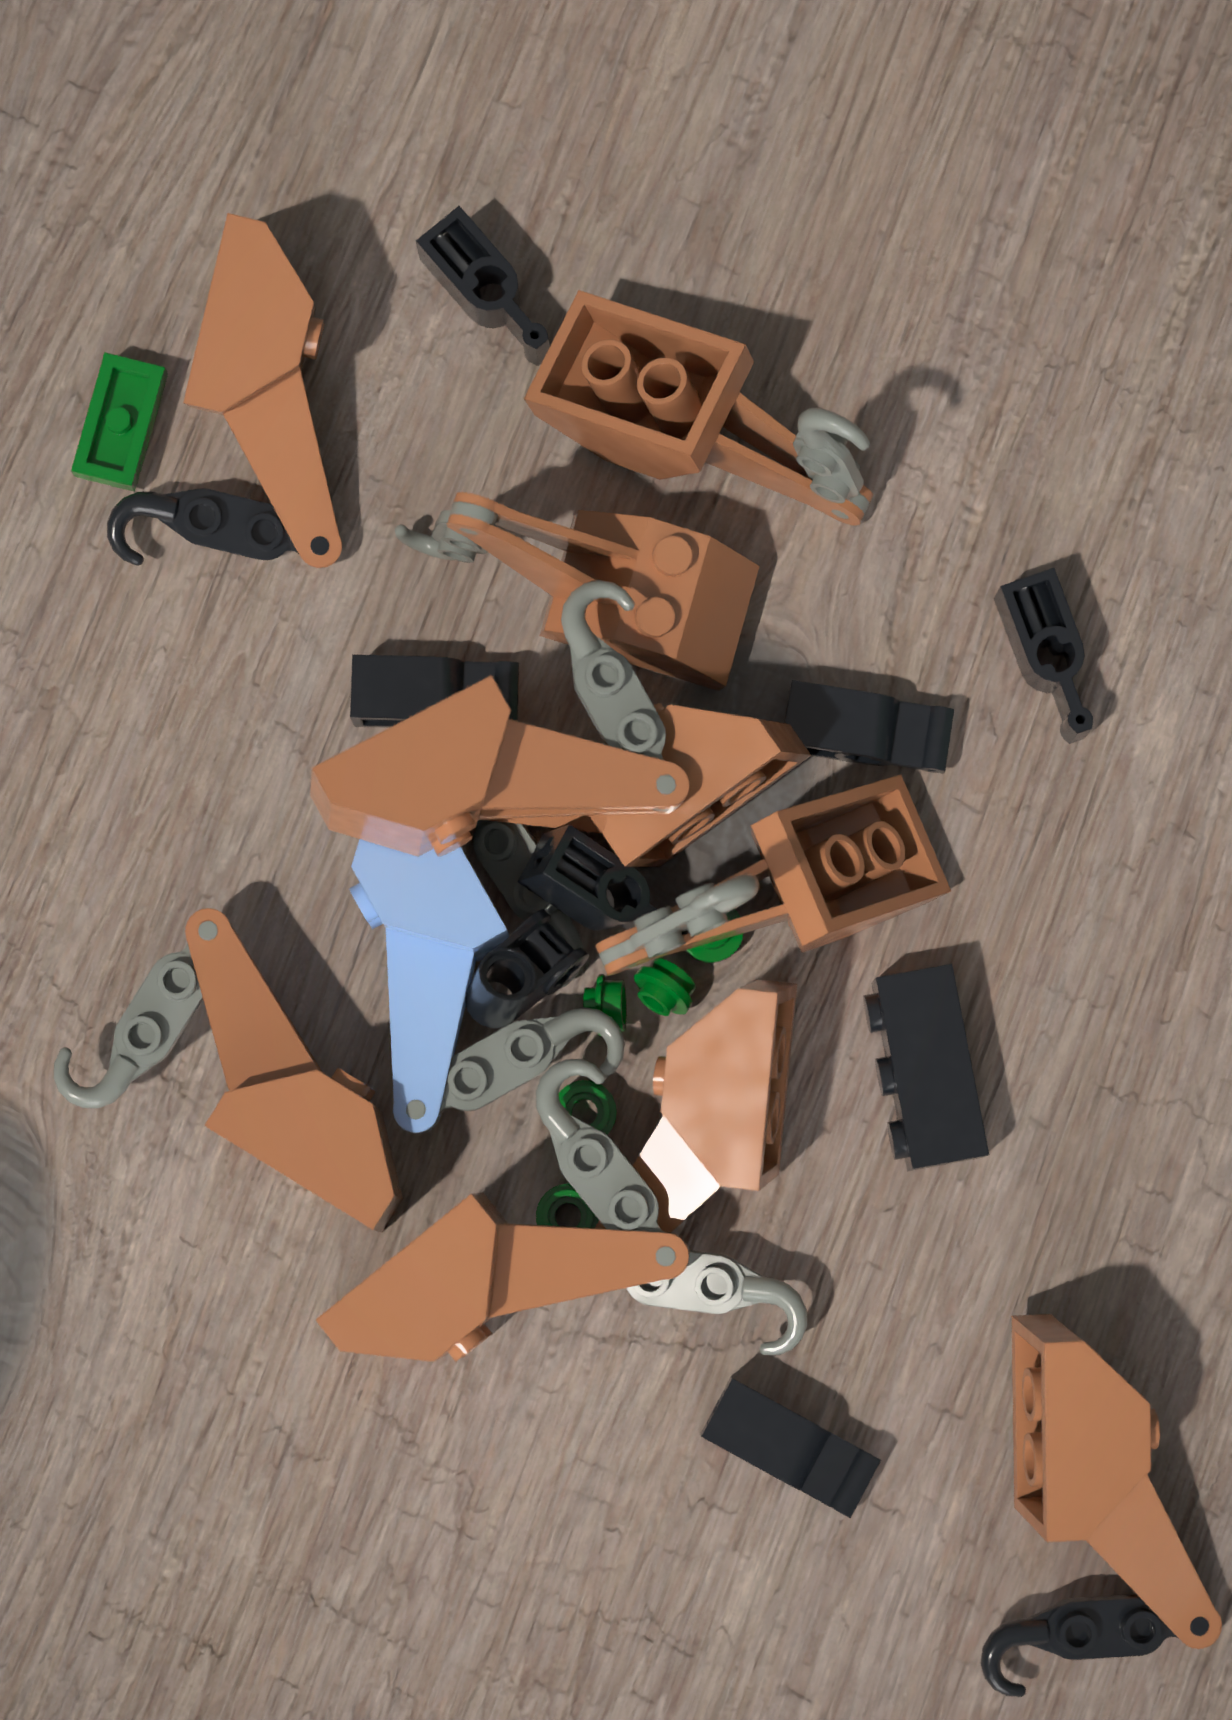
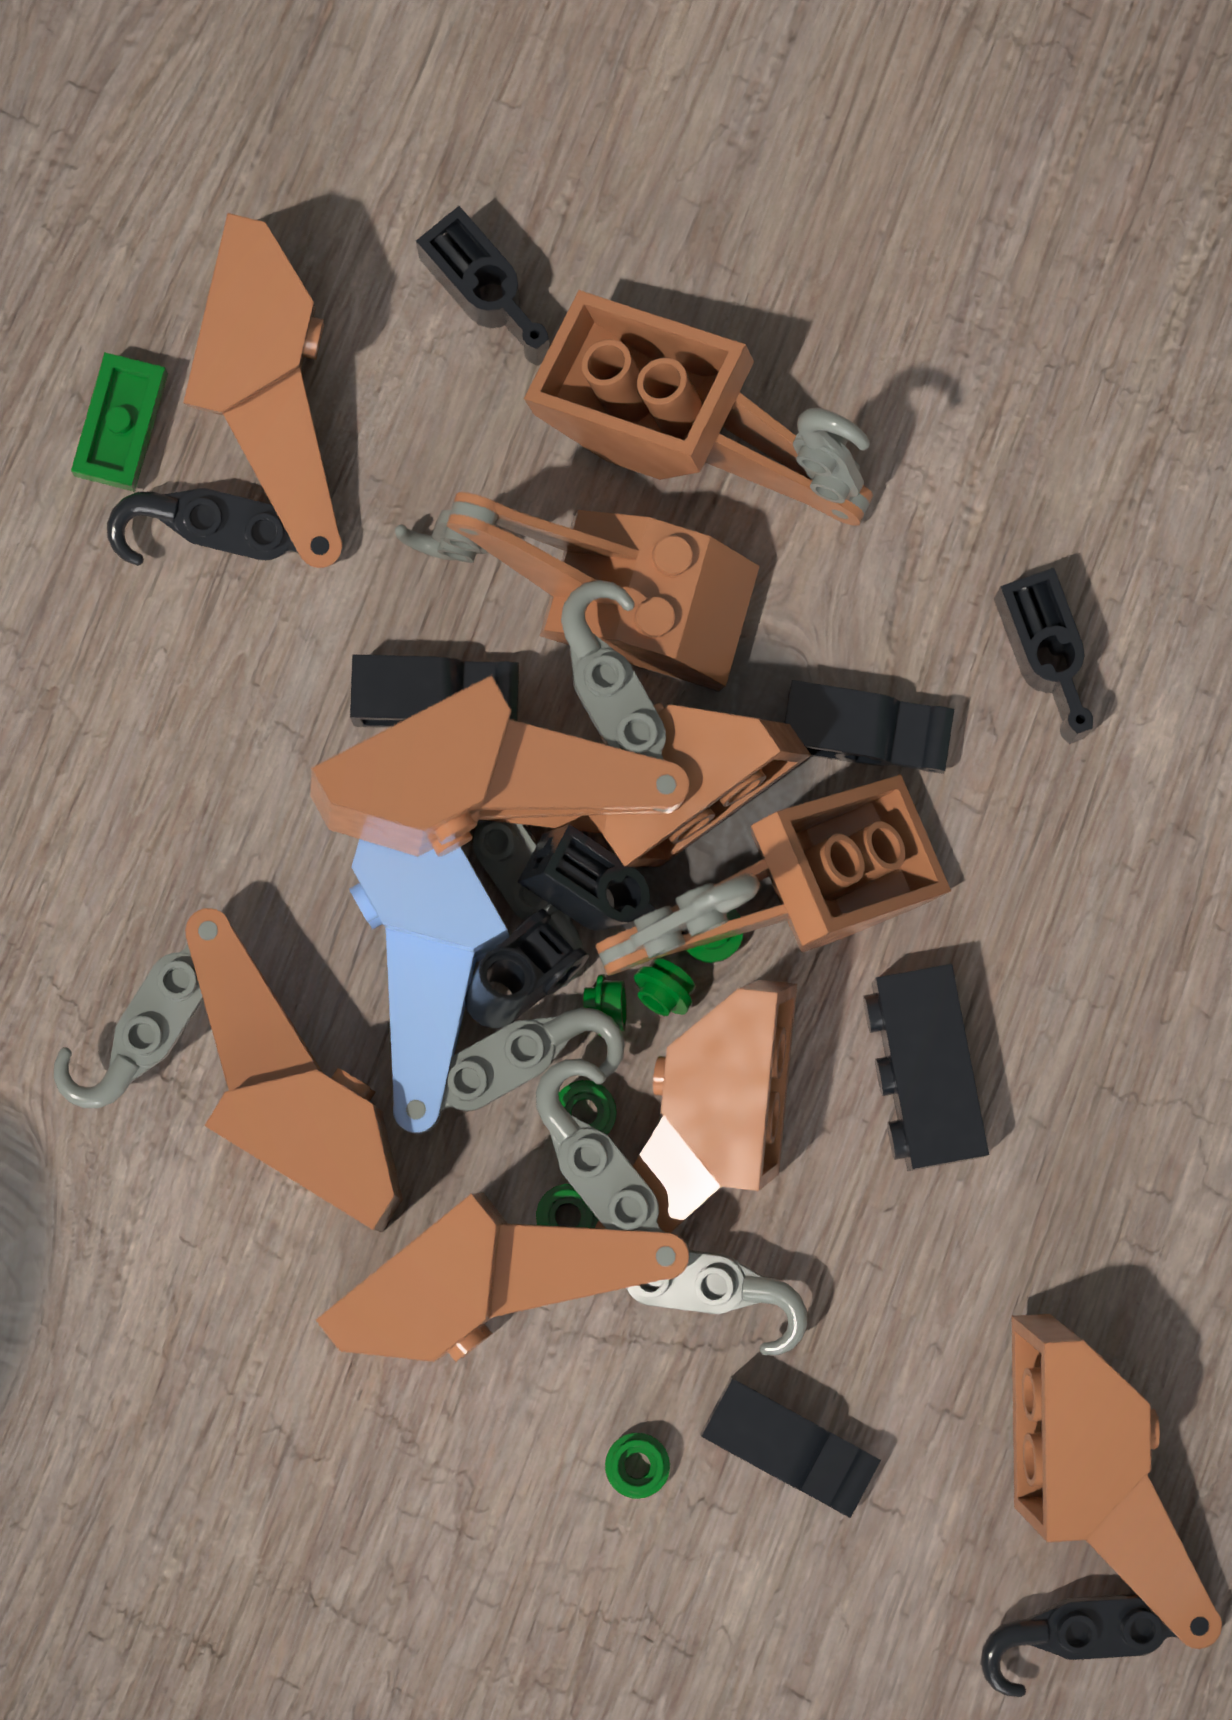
none -> green plate [605,1432,670,1499]

